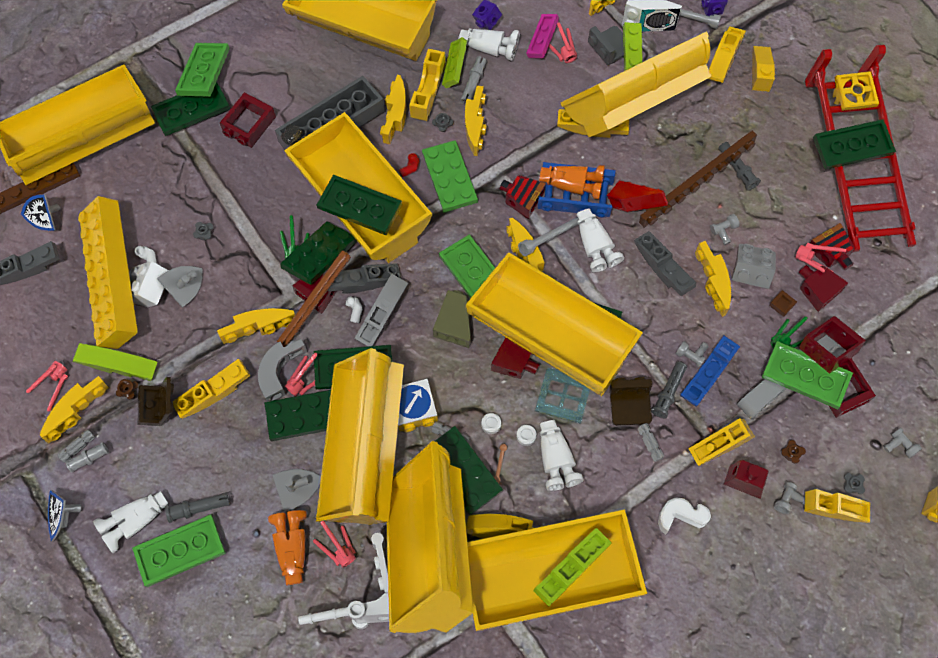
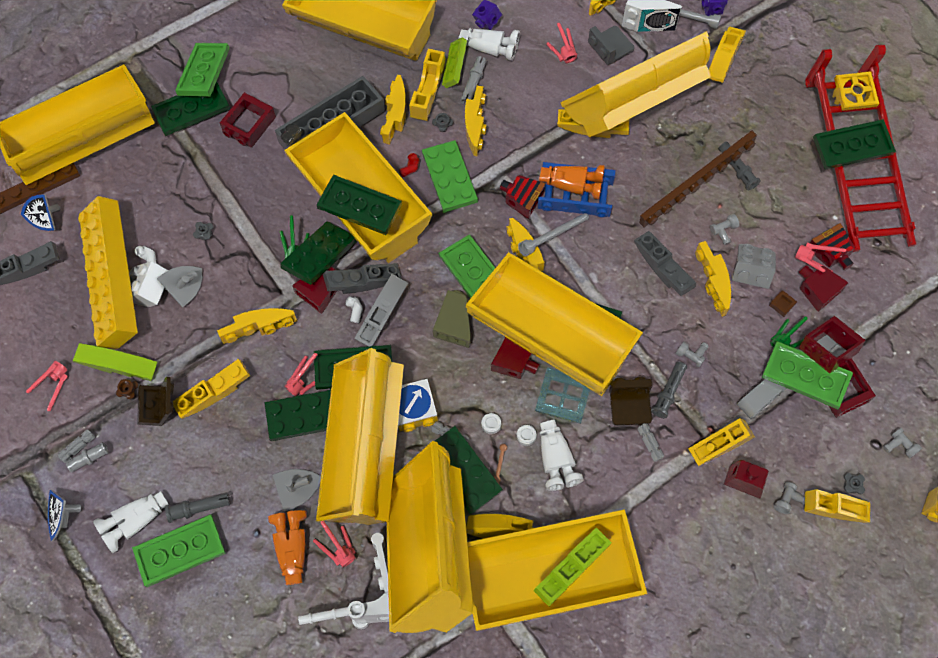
yellow slope [40,376,109,443] -> none
light grey arch [258,339,307,402] -> none
dark orange axle [277,251,351,347] -> none
dark pink plate [526,14,559,58] -> none
white piece [577,208,624,272] -> none
red slope [607,180,668,212] -> none
lime plate [623,22,642,71] -> none
white animal [658,498,711,535] -> none
blue slope [680,336,740,407] -> none
yellow slope [752,46,775,92] -> none
reddish brown plate [781,440,806,464] -> none

